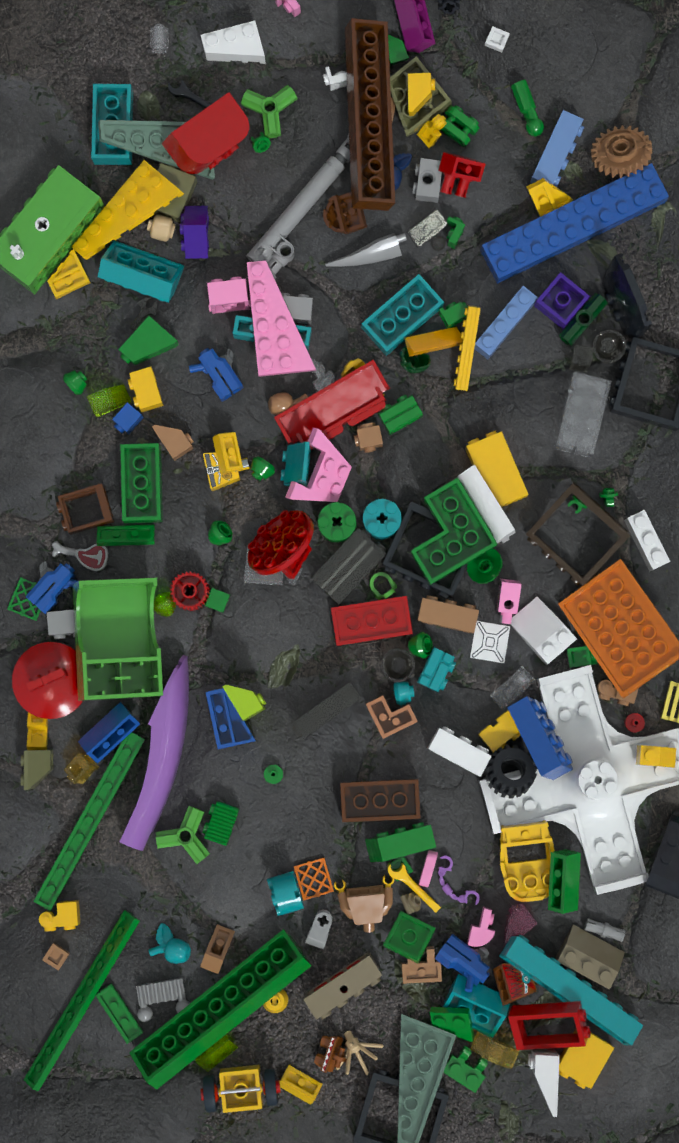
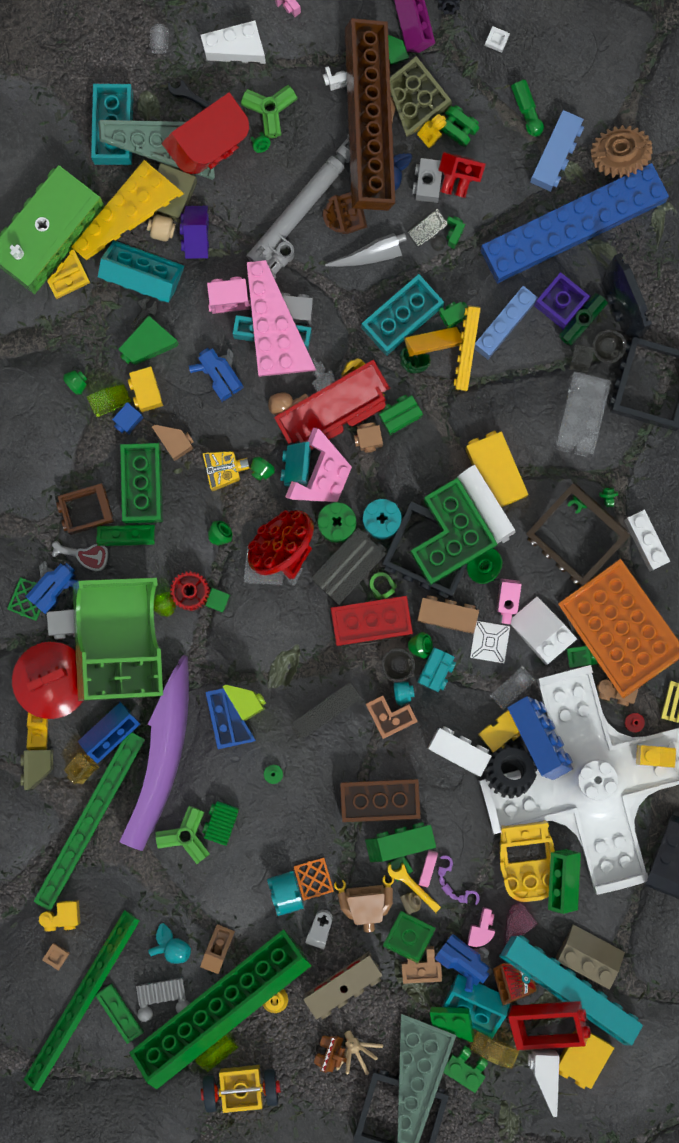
yellow slope [213,432,243,474] -> none
yellow slope [280,1065,323,1104] -> none
yellow slope [408,73,436,116] -> none
yellow wing [527,178,573,217] -> none
light grey pin [584,918,625,942] -> none

